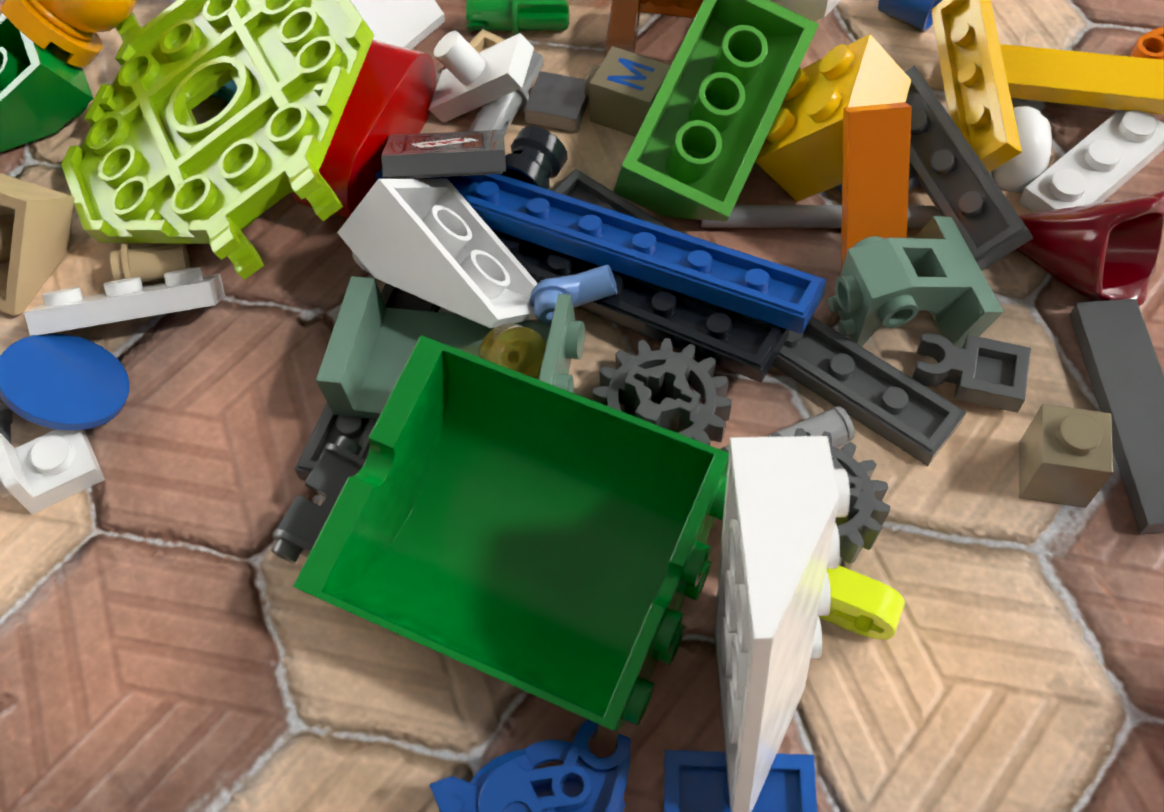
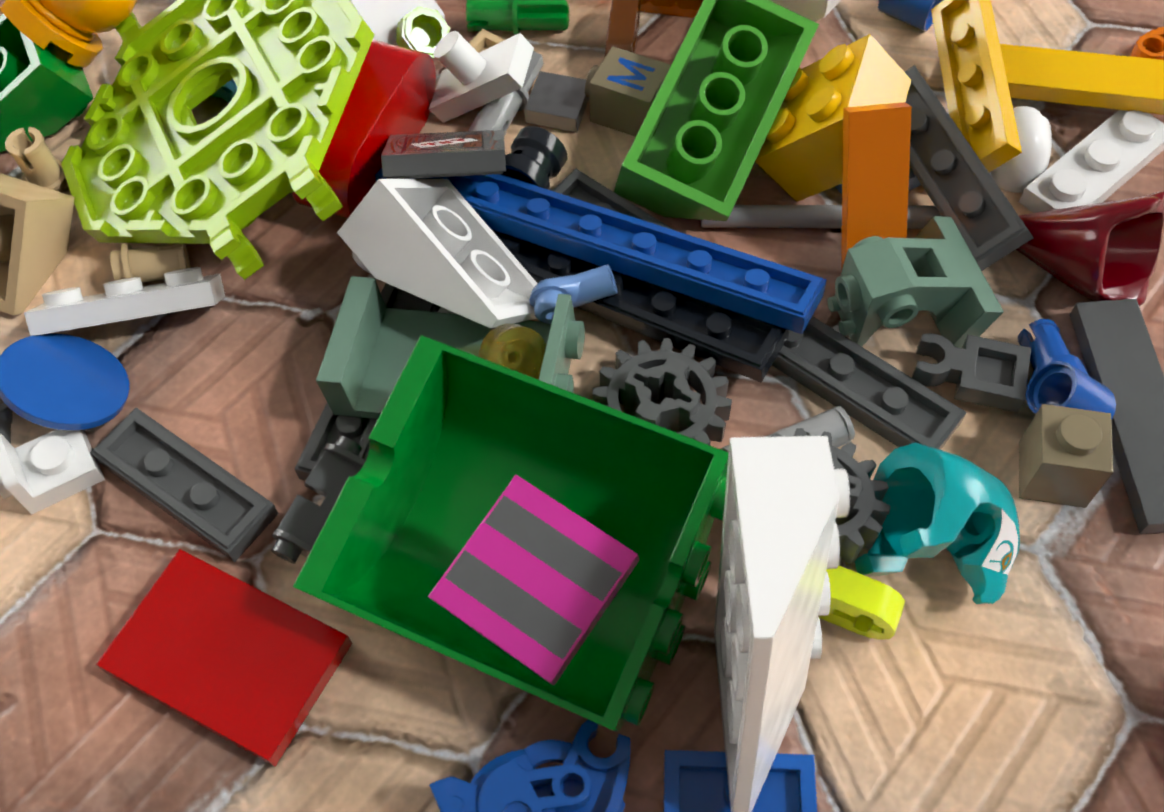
none -> tan pin [5,127,68,193]
none -> dark grey tile [90,408,279,562]
none -> red tile [96,549,353,767]
none -> tile [396,6,450,59]
none -> tile [428,475,640,686]
none -> teal piece [854,443,1020,604]
none -> blue pin [1018,319,1116,420]

